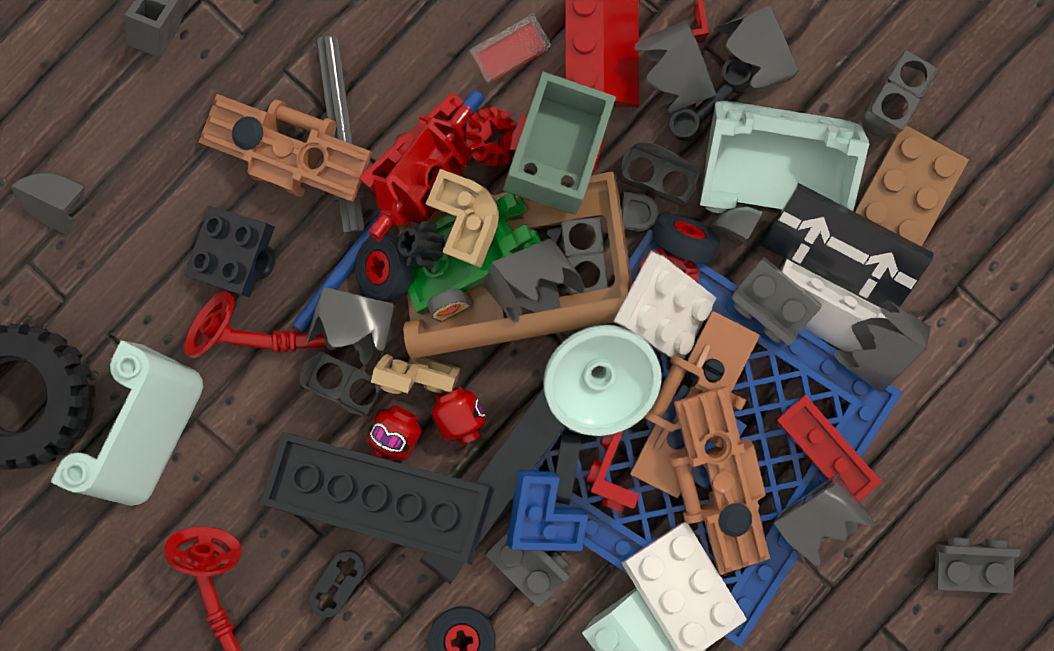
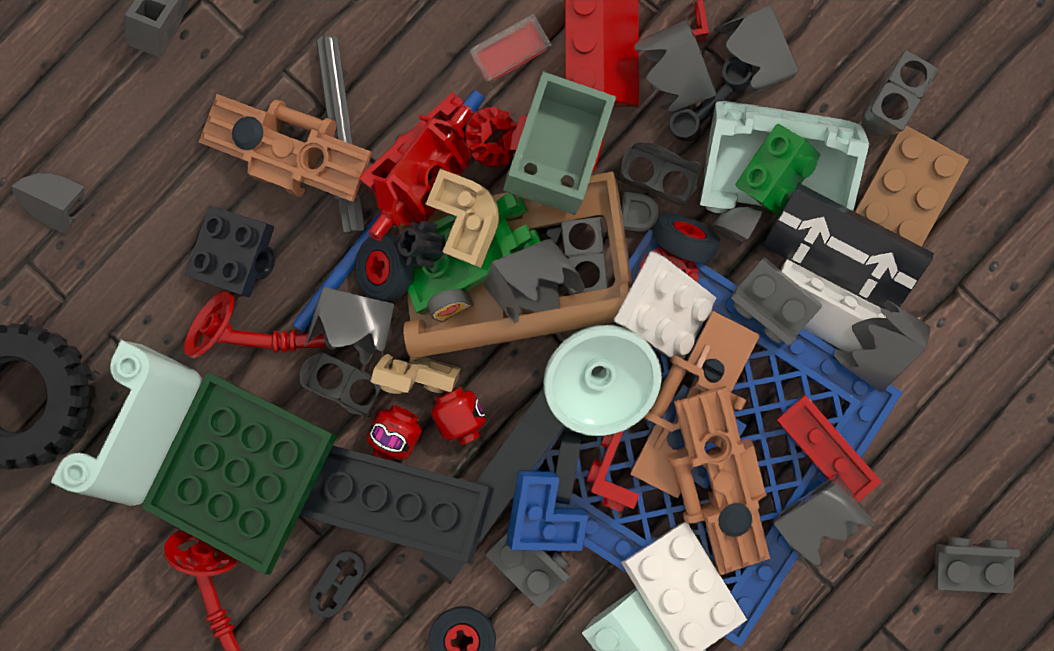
none -> dark green plate [141,372,337,575]
none -> green bracket [735,124,821,217]

